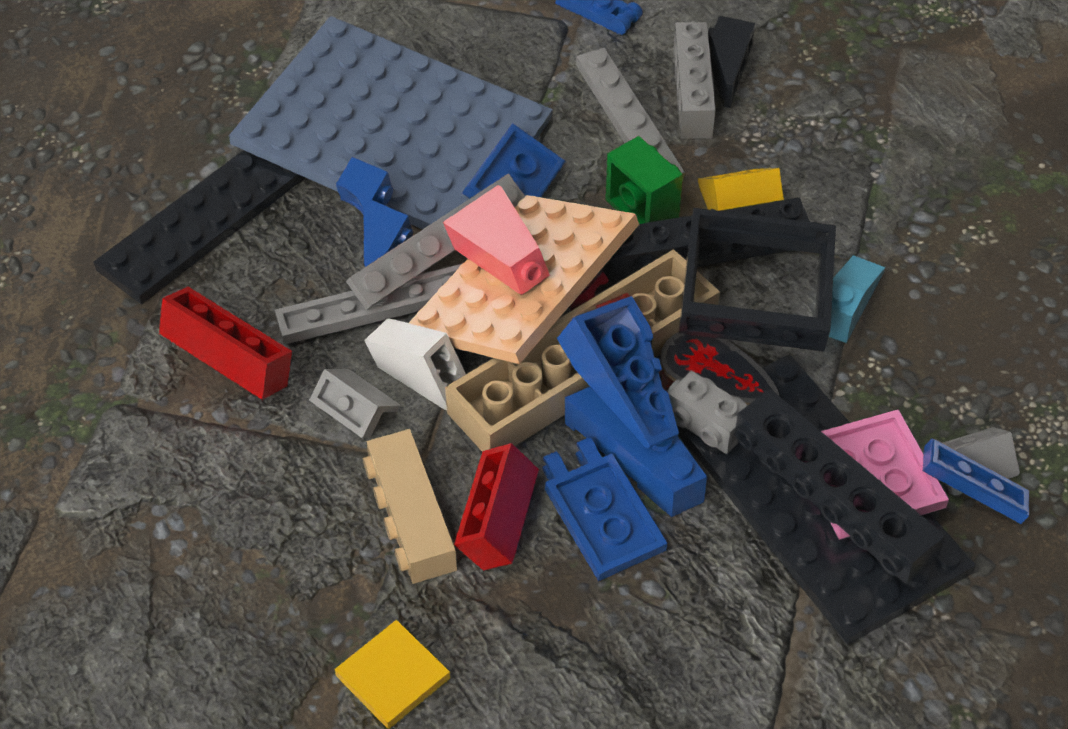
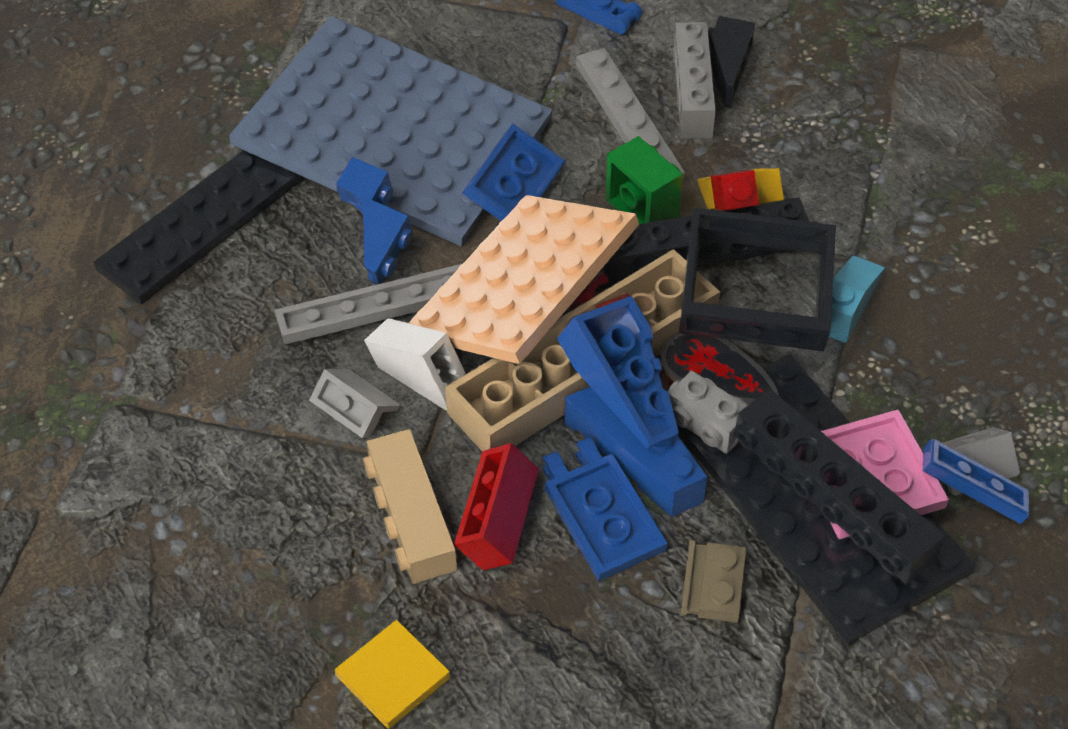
red brick [159,287,292,400] -> none
light grey plate [346,173,525,310] -> none
coral slope [443,185,550,295] -> none
none -> dark tan plate [681,540,746,623]
none -> red brick [710,170,759,210]

